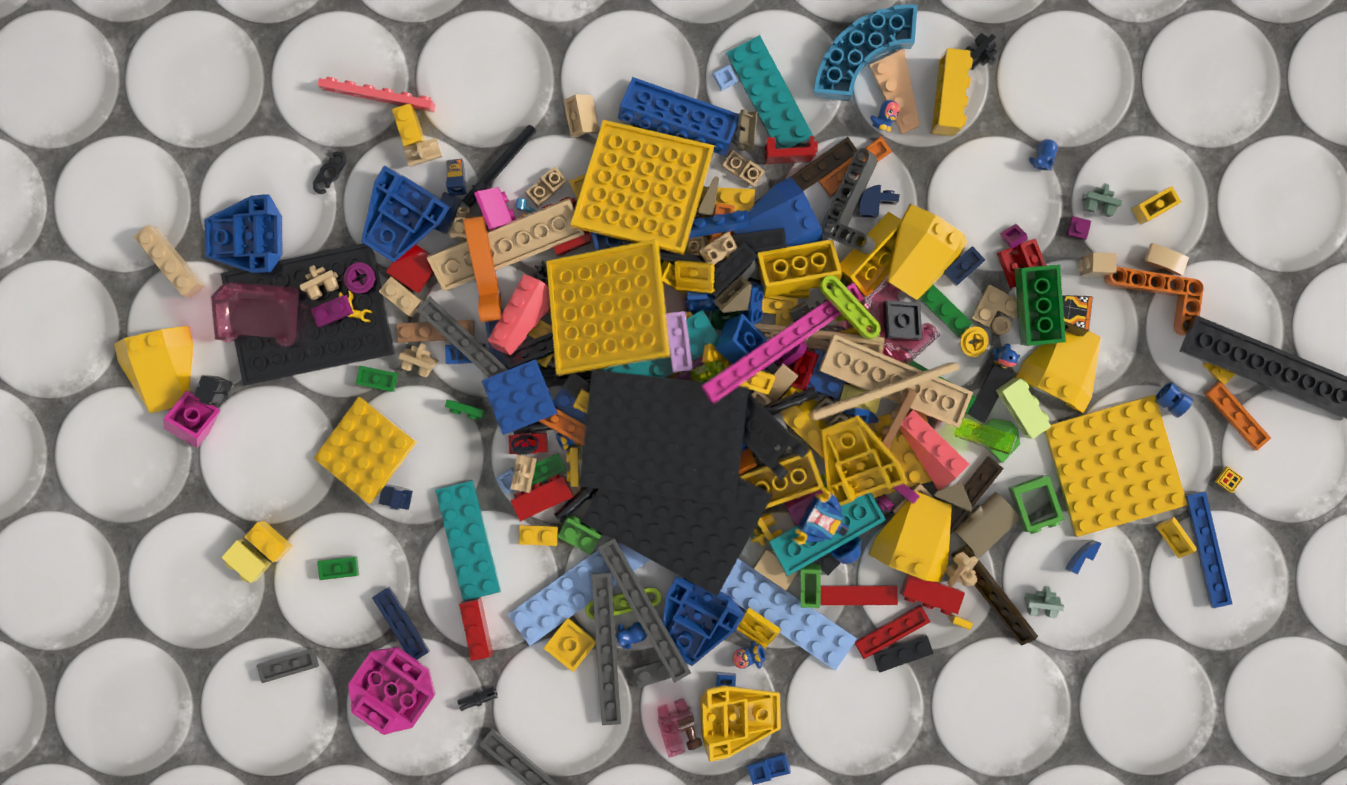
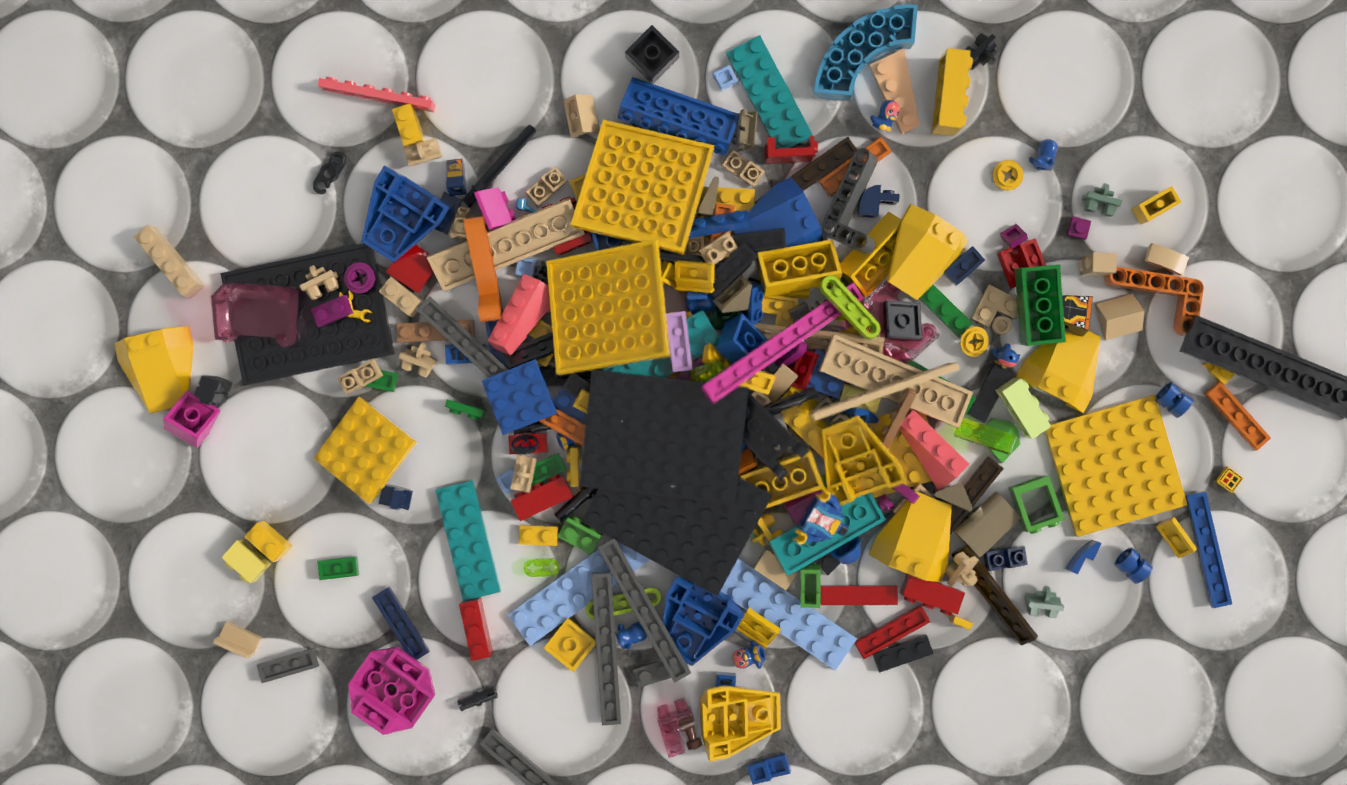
blue wedge [204,194,283,273] -> none
none -> tan panel [213,622,262,659]
none -> tan slope [337,359,383,395]
none -> light blue tile [514,258,537,278]
none -> clear neon green beam [524,558,561,577]
none -> black brick [625,25,679,84]
none -> dark blue slope [984,546,1028,571]
none -> yellow gear [992,160,1024,191]
none -> tan slope [1095,294,1144,340]
none -> blue wheel [1114,547,1153,584]

